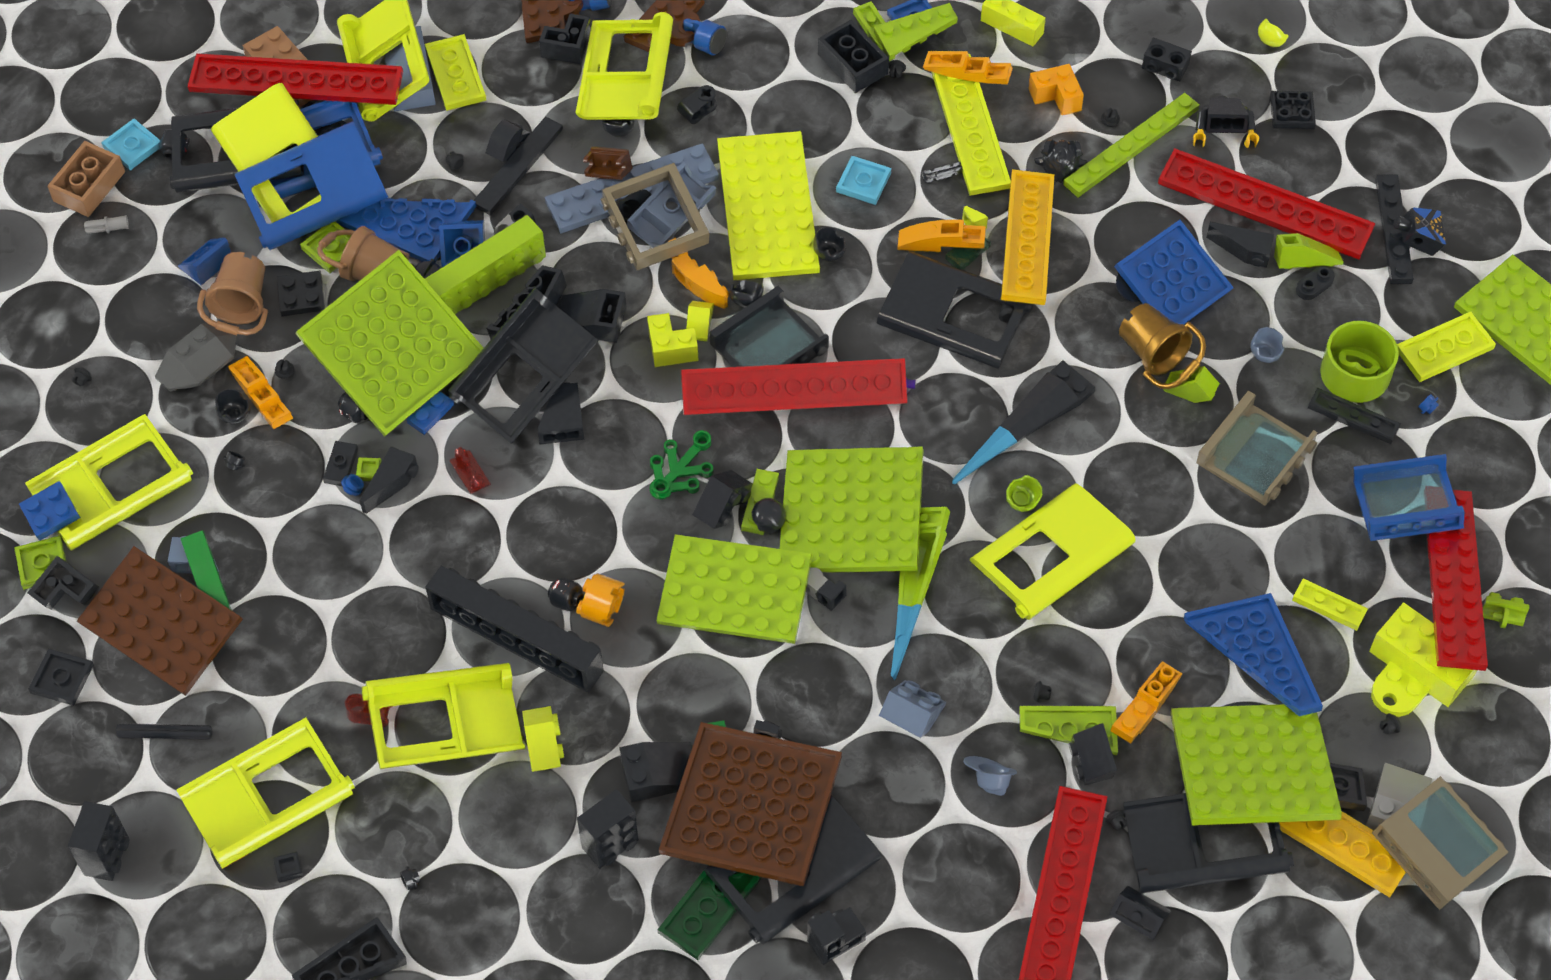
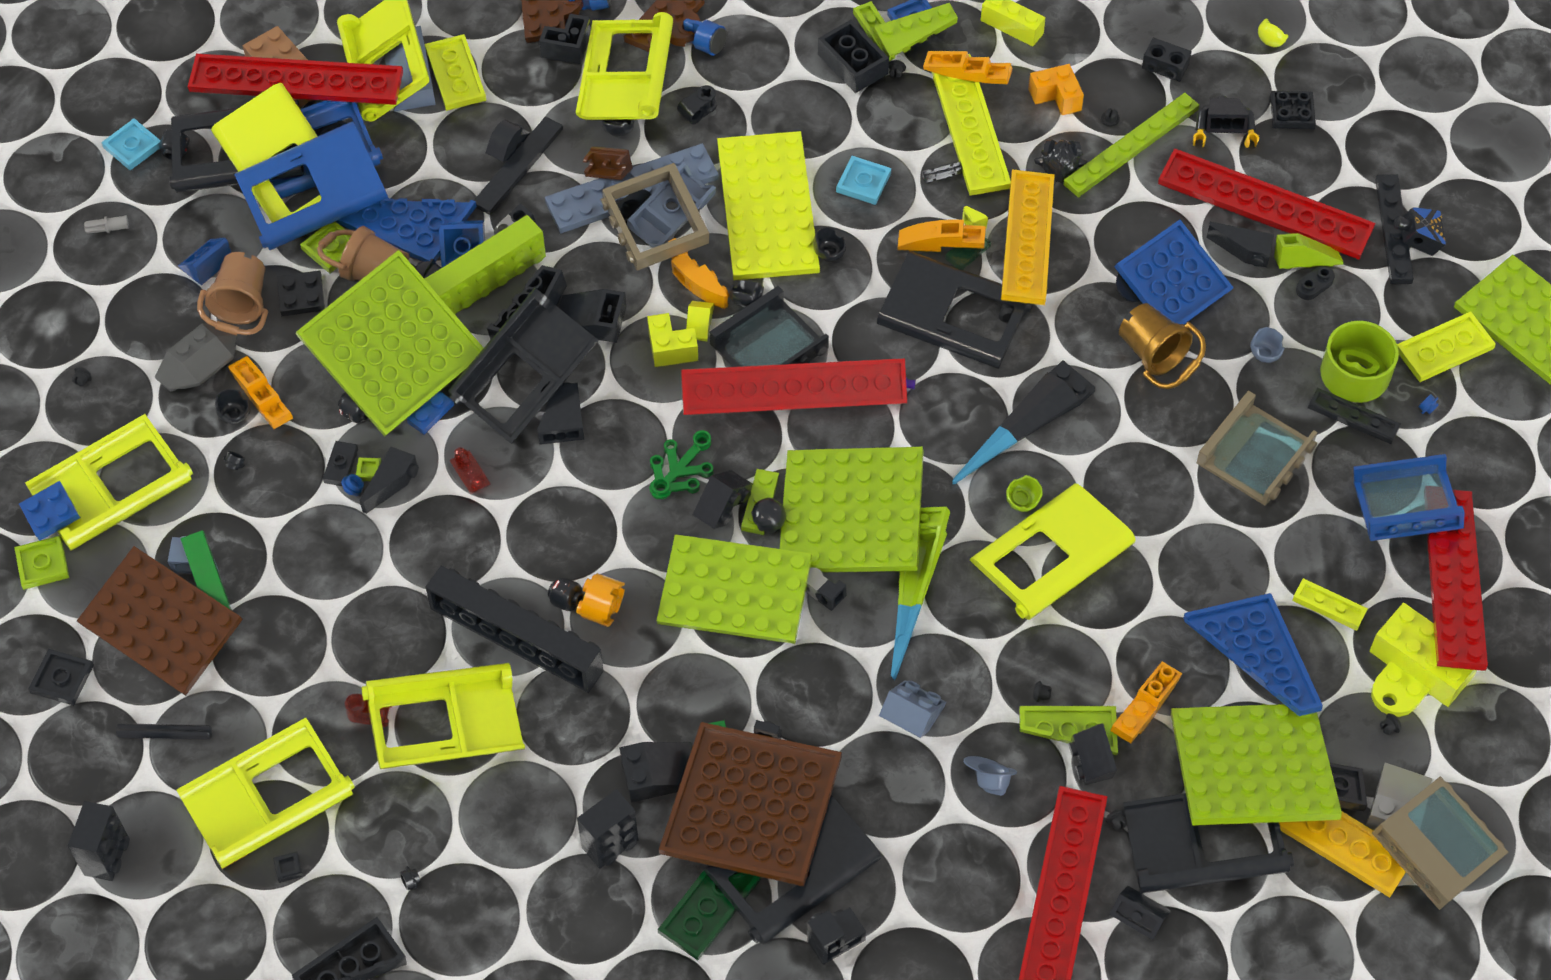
black brick [27,556,99,610] -> none
medium nougat brick [48,141,125,217] -> none
black piece [275,359,295,379] -> none
black piece [445,152,464,170] -> none
neon yellow brick [522,706,564,772] -> none
lime slope [1163,366,1220,403] -> none
lime hips [1483,592,1529,628] -> none

